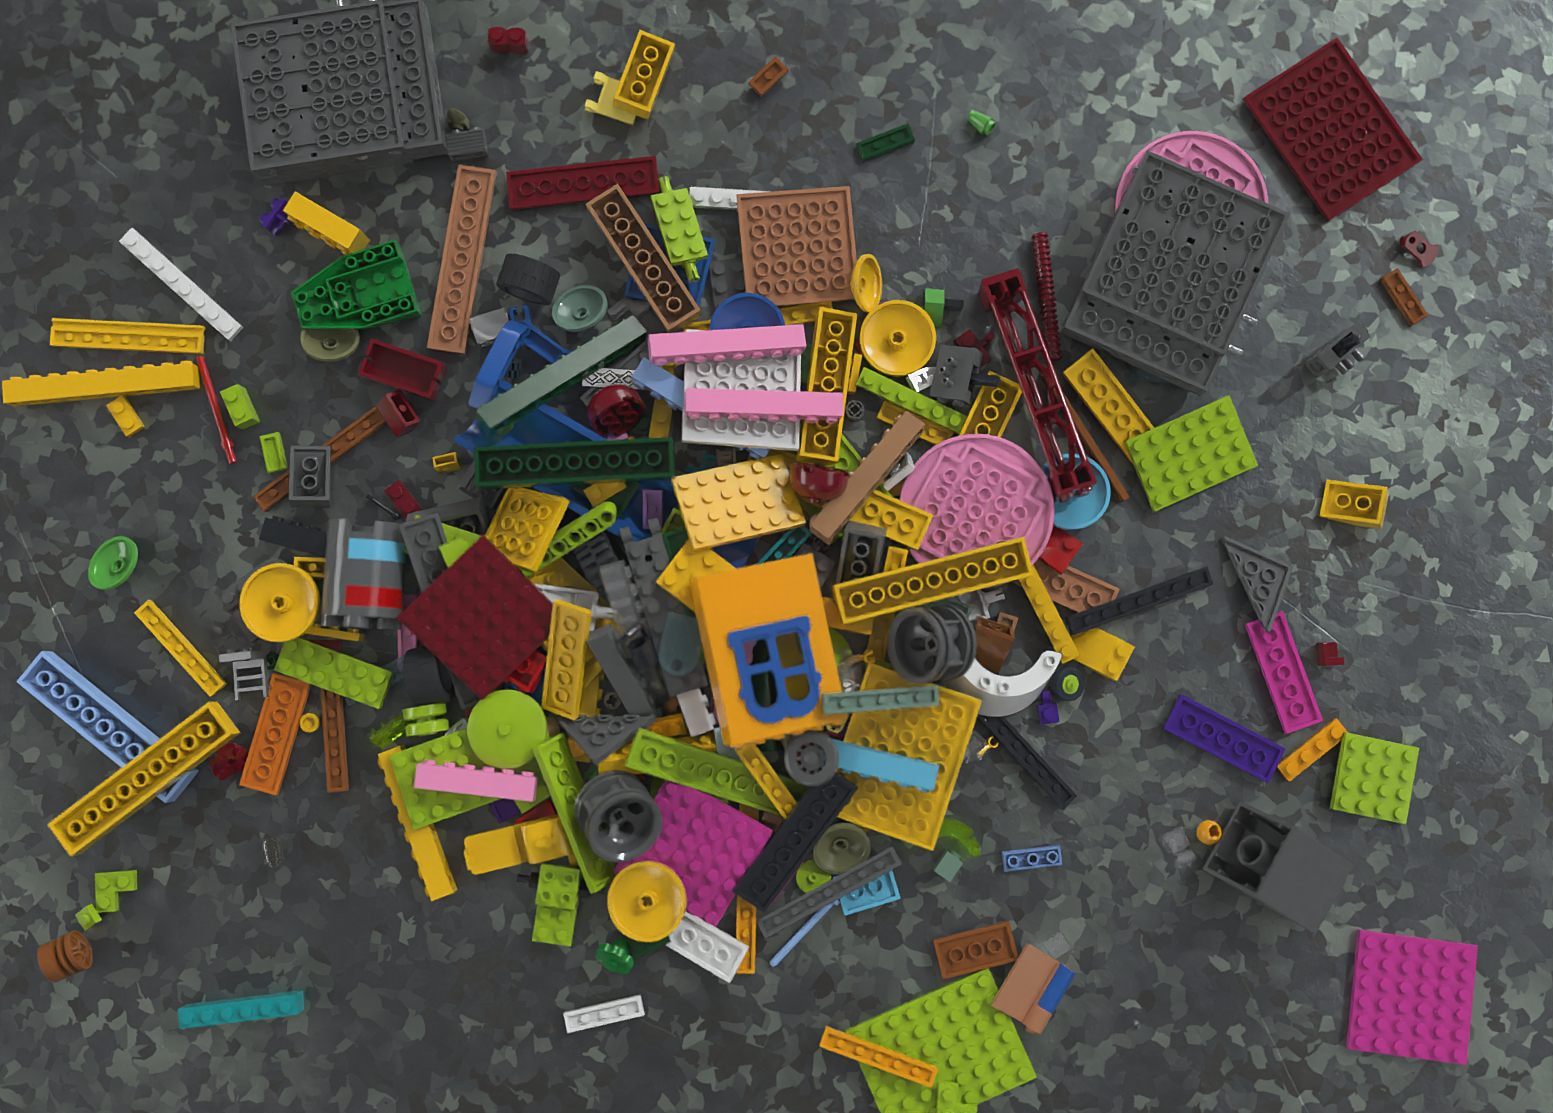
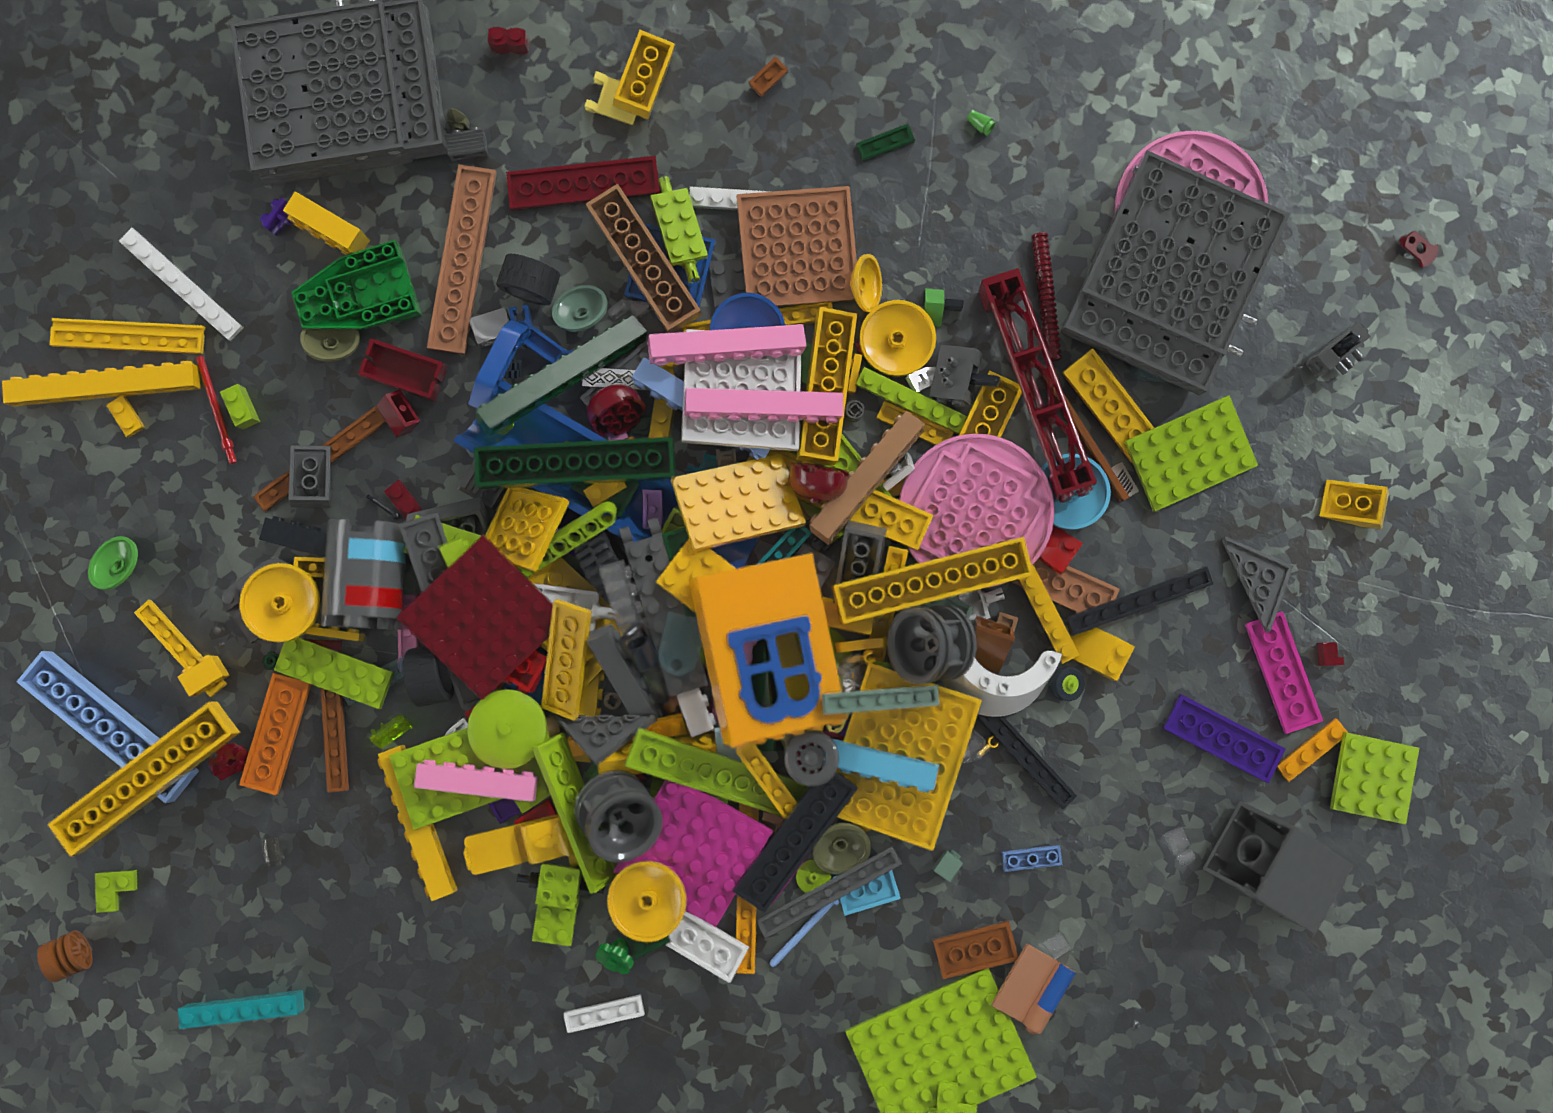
lime plate [75,904,102,931] -> none
plate [219,647,271,700] -> none
lime tile [260,432,288,474] -> none
yellow tile [299,713,321,733] -> none
lime wheel [402,703,449,737] -> none
yellow piece [432,452,463,474] -> none
light orange plate [819,1026,938,1088] -> none
clear neon green arch [937,817,981,858] -> none
dark red plate [954,329,995,368] -> none
dark purple plate [1036,690,1060,725] -> none
light orange piece [1196,820,1222,845] -> none
dark red plate [1242,37,1423,222] -> none
dark pink plate [1346,929,1478,1065] -> none
dark orange tile [1380,268,1429,327] -> none
none -> yellow brick [178,655,230,697]
none -> yellow beam [834,636,888,653]
none -> white sticker [1112,462,1139,497]

